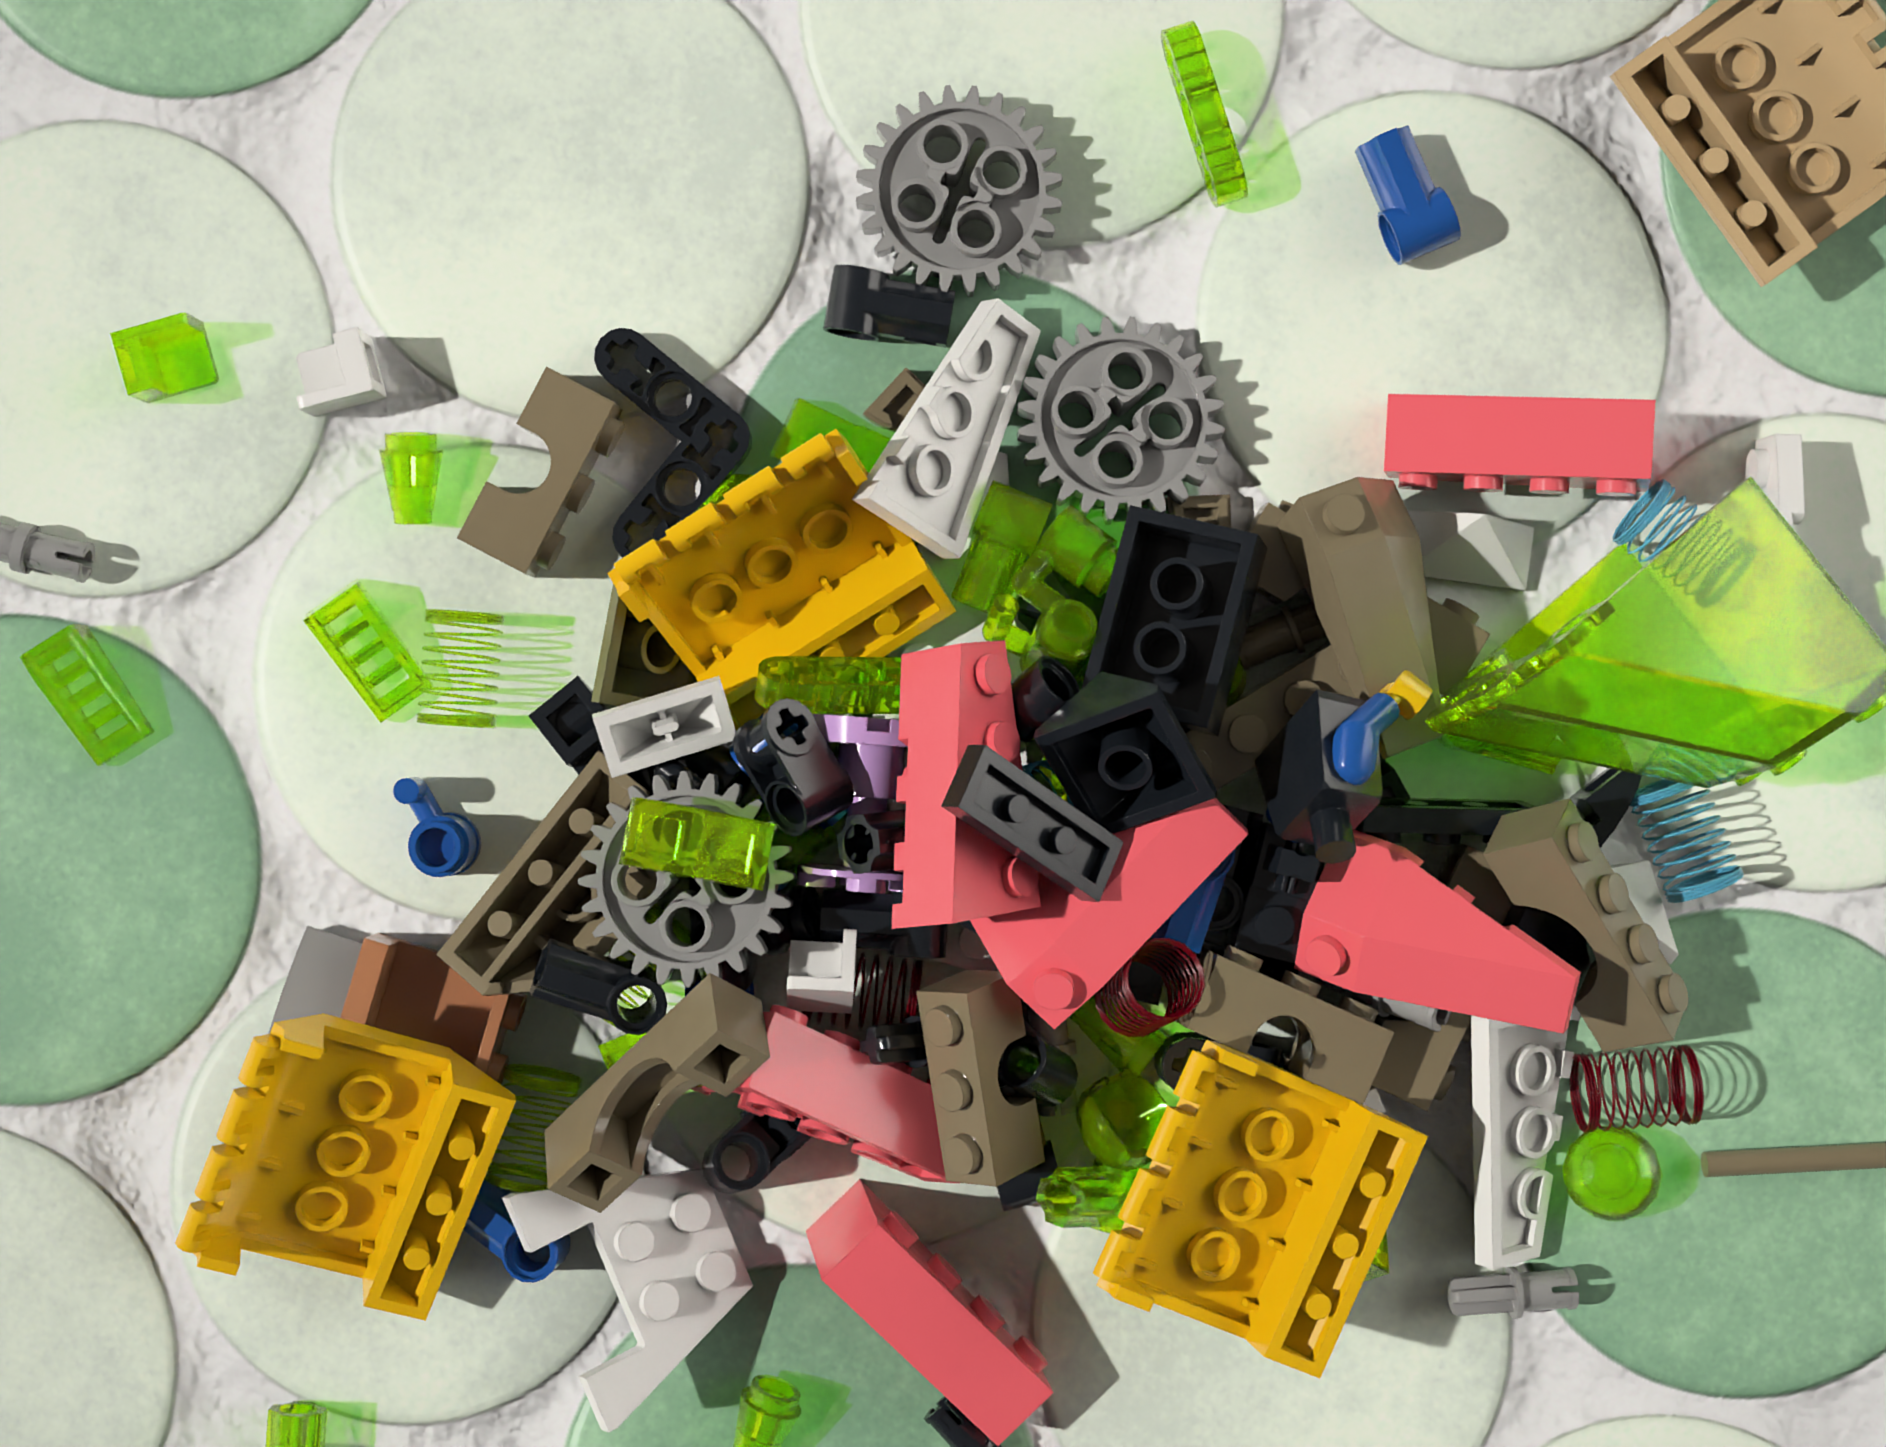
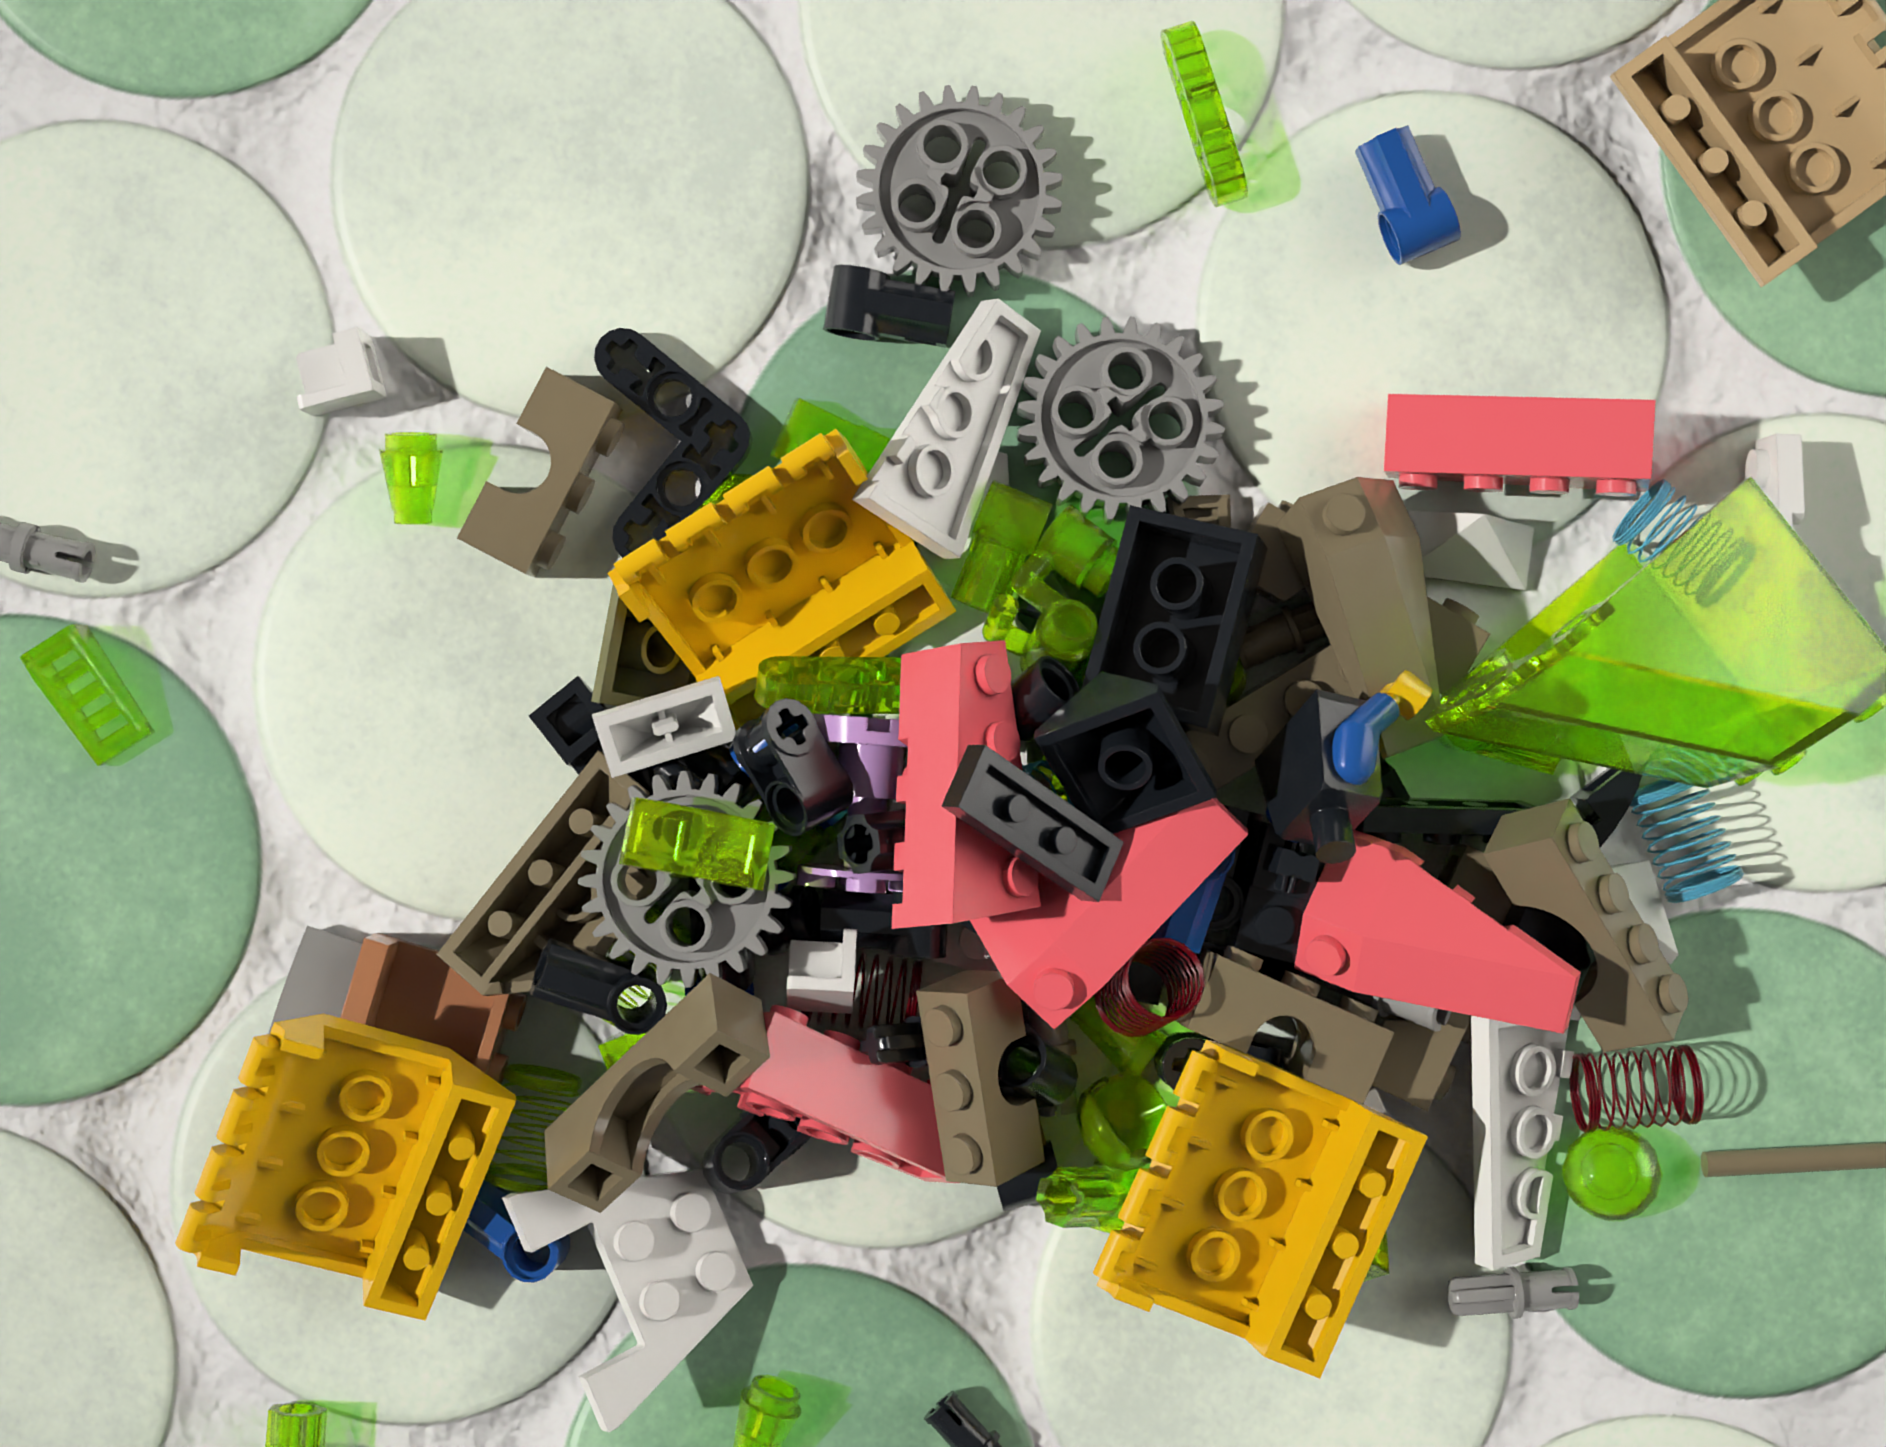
clear neon green panel [110,312,219,403] -> none
clear neon green slope [303,578,433,723] -> none
blue piece [393,777,481,877] -> none
clear neon green piece [417,609,504,728] -> none
coral wedge [806,1179,1054,1446] -> none
dark tan tile [863,368,926,432] -> none

